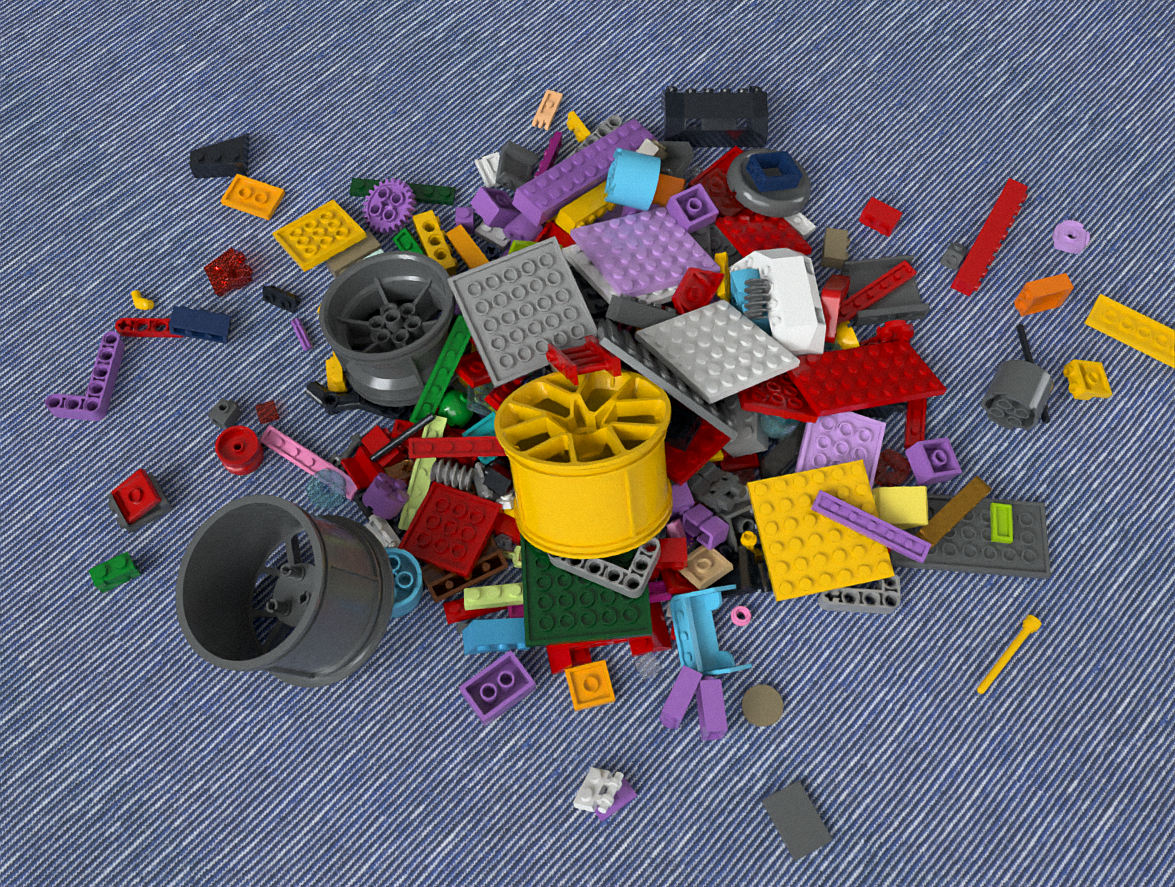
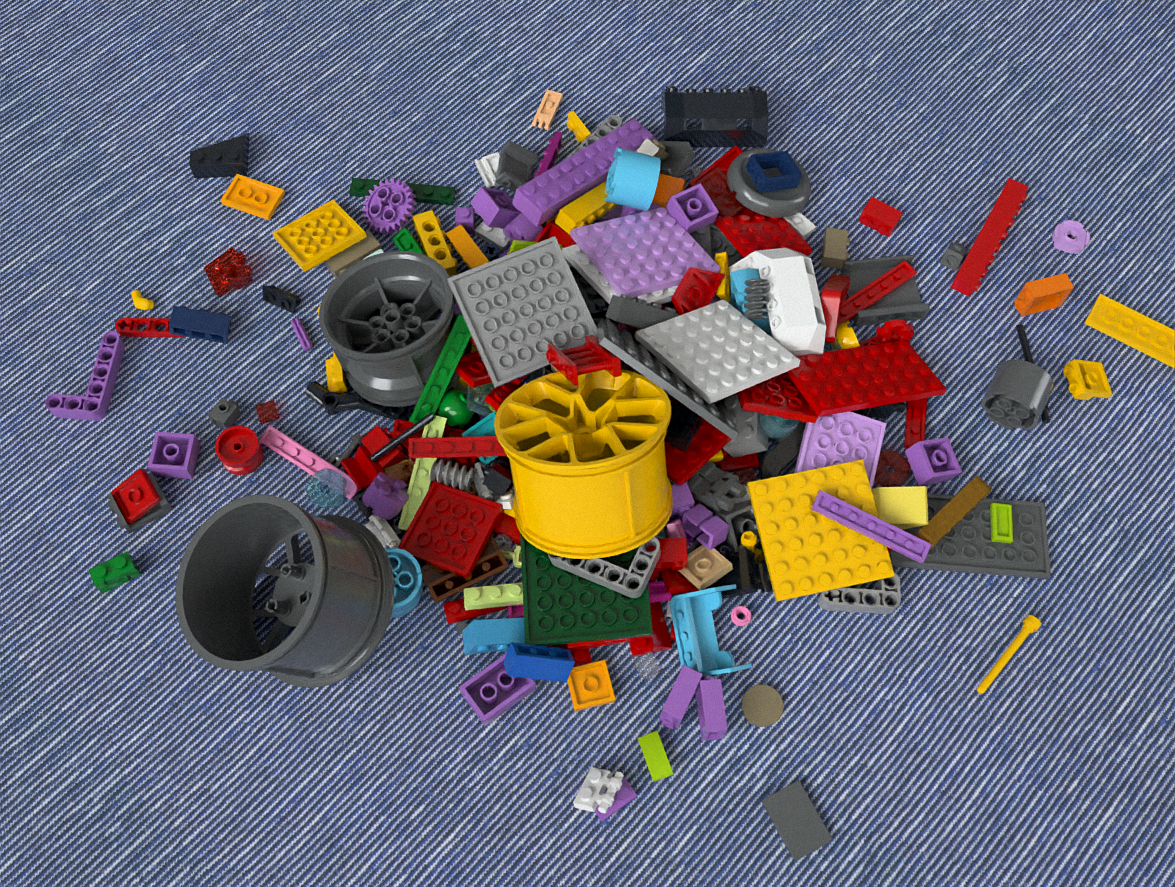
none -> medium lavender brick [147,432,201,479]
none -> blue brick [503,642,575,682]
none -> lime slope [638,731,674,782]

